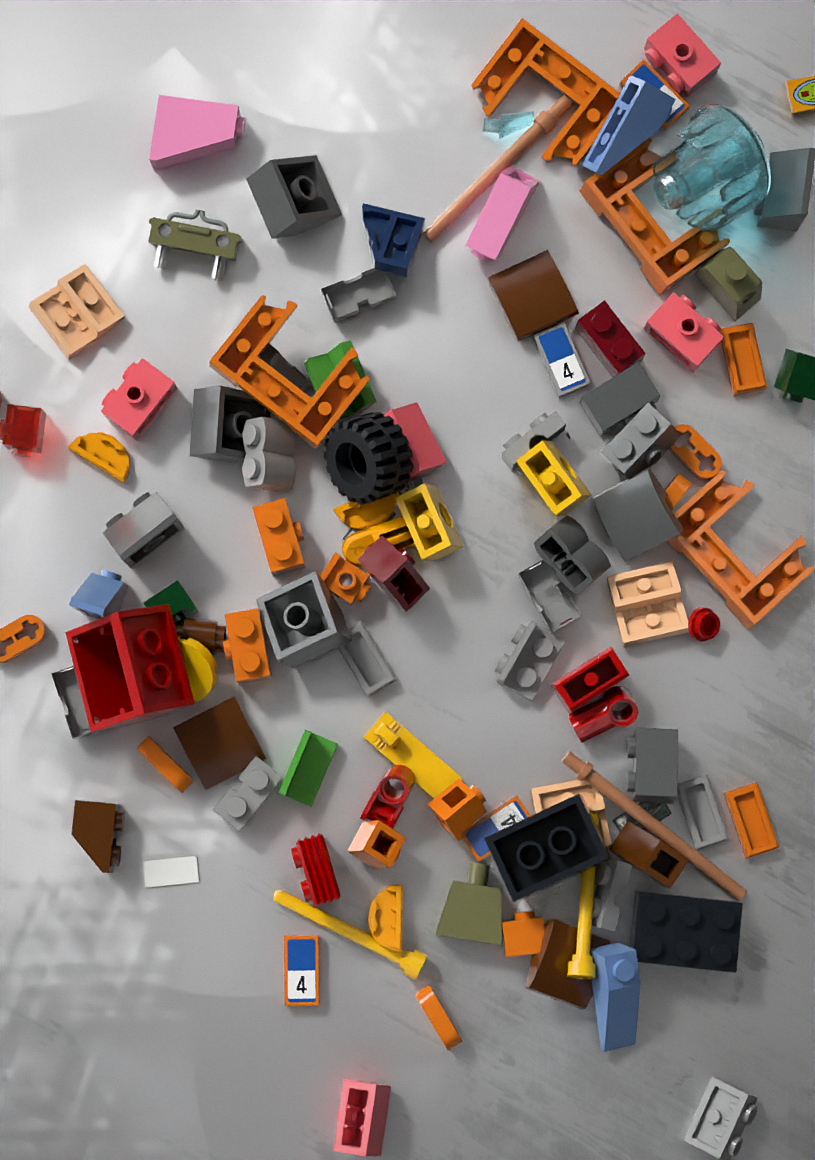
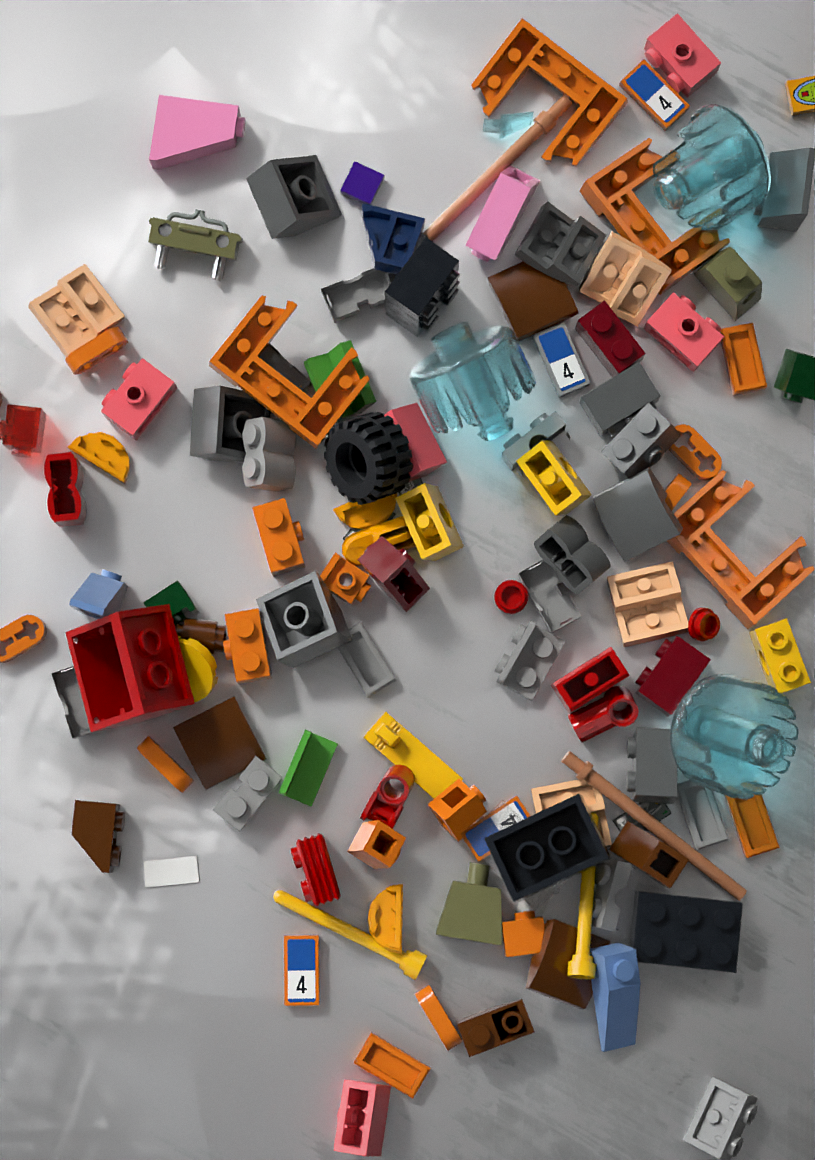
dark grey slope [102,491,184,568] -> none
medium blue slope [582,75,676,175] -> none
none -> red brick [44,452,87,527]
none -> orange beam [65,326,128,375]
none -> dark purple tile [340,161,385,205]
none -> orange tile [354,1032,431,1099]
none -> black brick [385,237,460,337]
none -> clear light blue piece [409,321,536,441]
none -> reddish brown slope [456,999,534,1057]
none -> red plate [494,580,528,614]
none -> dark grey slope [514,201,606,286]
none -> light nougat slope [579,232,671,327]
none -> dark red brick [635,636,711,717]
none -> clear light blue piece [670,674,799,800]
none -> yellow brick [749,618,811,697]

